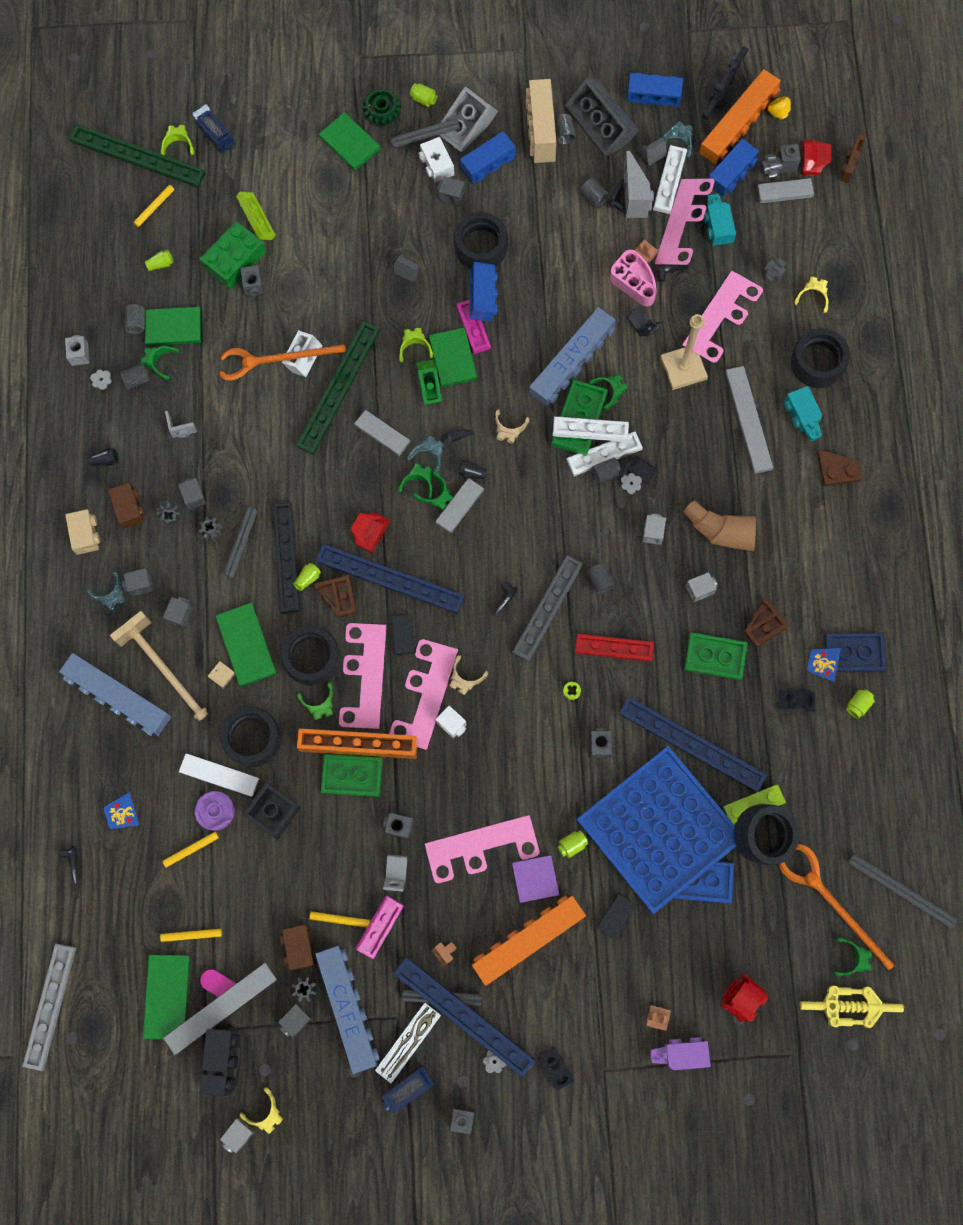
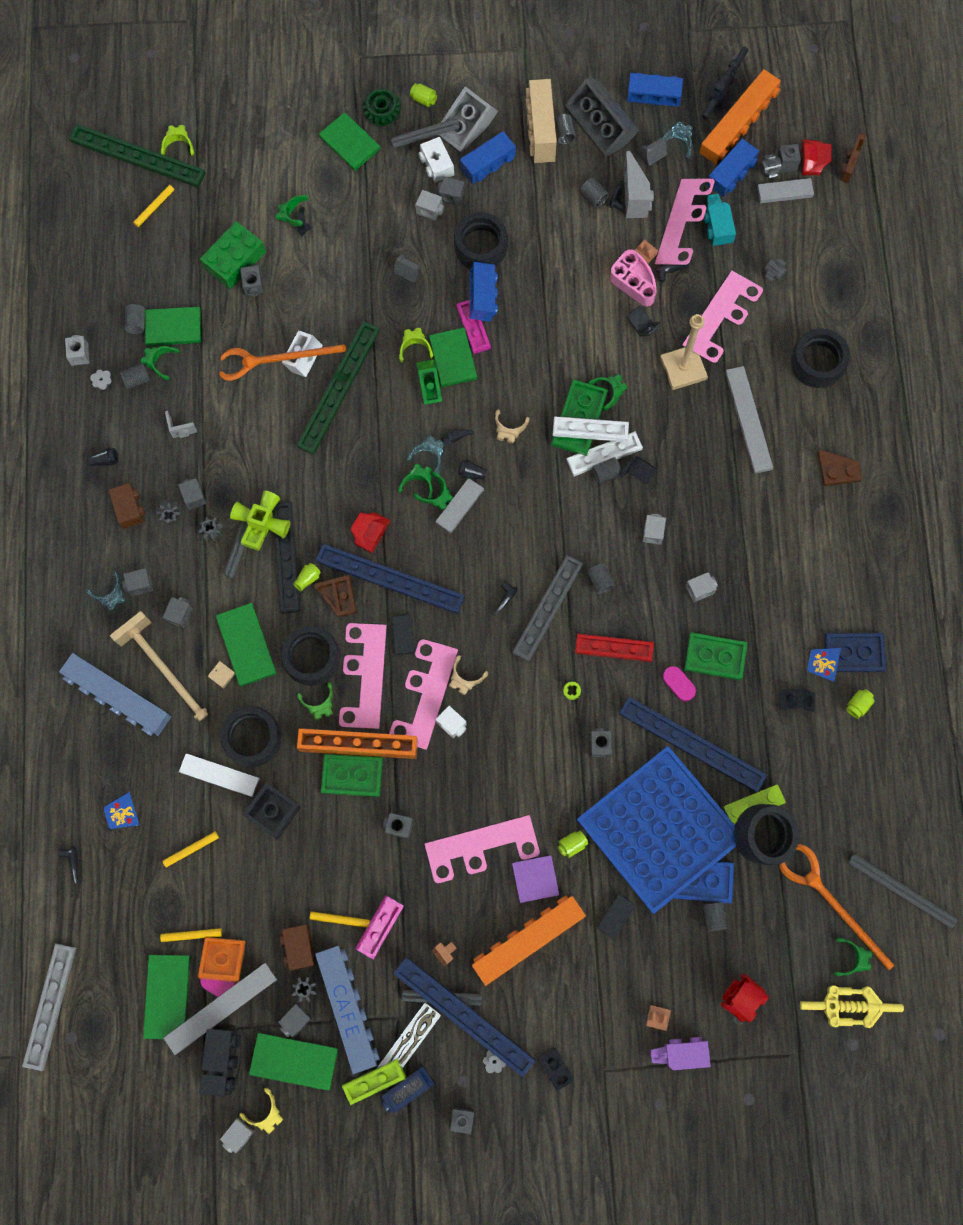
tan brick [65,509,101,555] -> none
lime cone [145,250,174,271] -> none
dark blue window [192,104,235,153] -> none
medium lavender tile [195,791,235,831] -> none
lime plate [236,192,276,240] -> none
light grey tile [355,410,410,456] -> none
light grey bracket [383,855,408,892] -> none
sand blue brick [529,307,616,407] -> none
light grey plant [621,473,642,494] -> none
white tile [653,145,687,214] -> none
medium nougat piece [684,501,756,551] -> none
reddish brown wing [745,597,788,648] -> none
yellow cone [767,96,791,120] -> none
teal hinge [784,386,822,442] -> none
light yellow helmet [794,277,829,313] -> none
none -> orange tile [198,937,246,982]
none -> lime brick [230,491,290,551]
none -> green tile [249,1033,339,1091]
none -> green helmet [276,195,309,227]
none -> black bar [297,207,311,237]
none -> lime tile [342,1058,406,1105]
none -> light grey brick [415,190,444,221]
none -> dark pink tile [663,667,696,702]
none -> dark grey piece [702,902,728,932]

